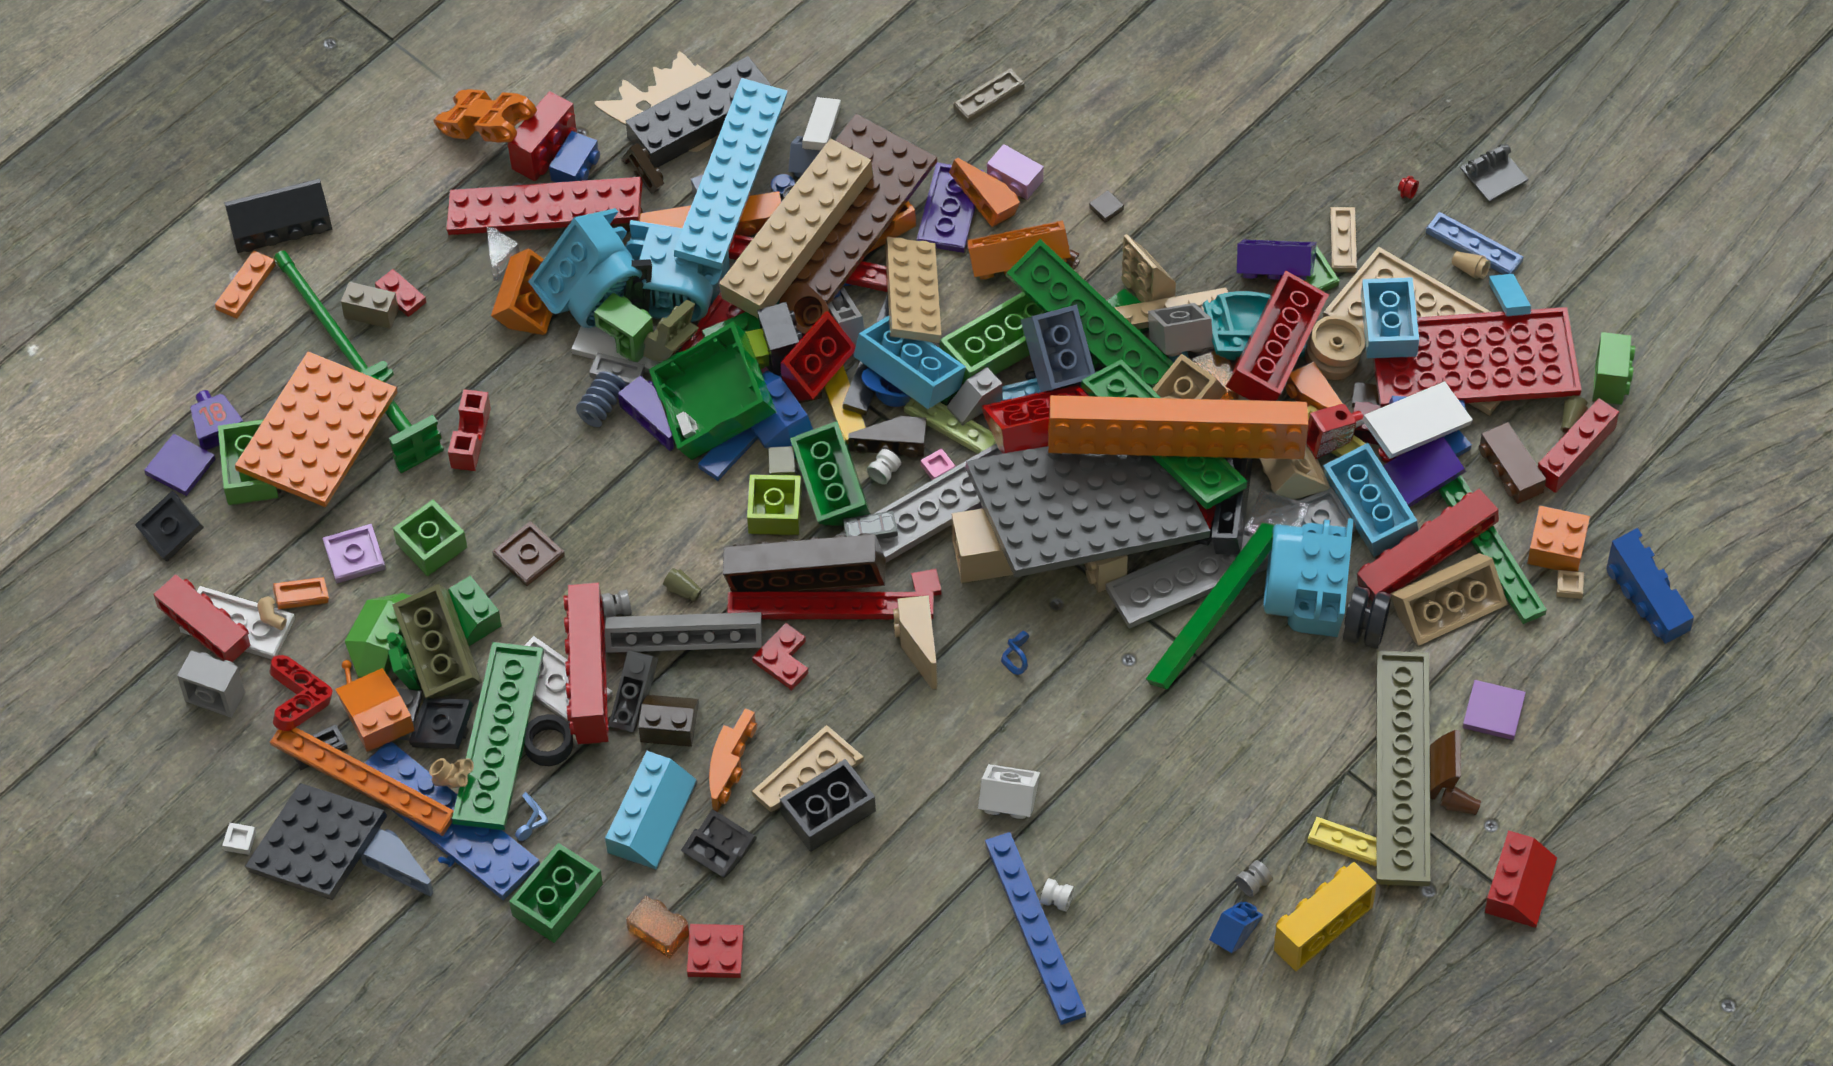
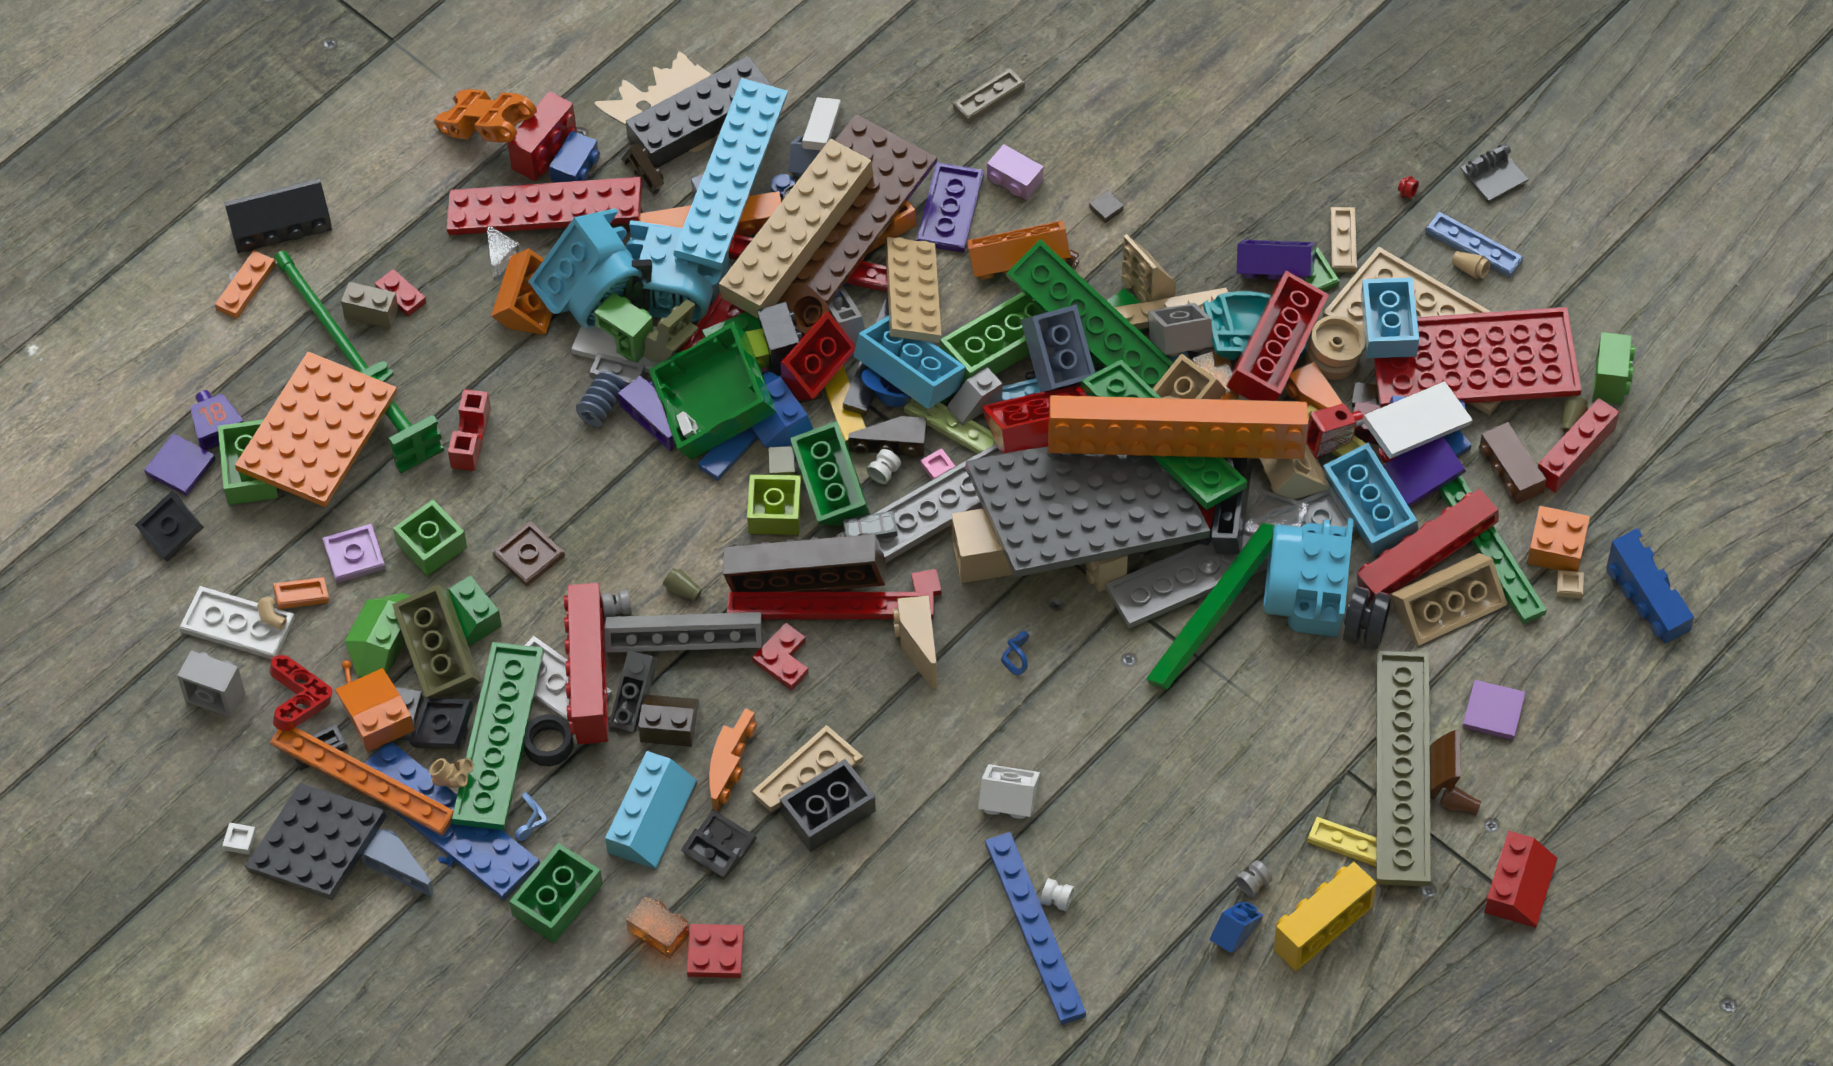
brick [153,574,251,662] -> none
green plate [387,632,422,691] -> none
orange slope [949,158,1020,227] -> none
medium azure tile [1489,274,1531,316] -> none

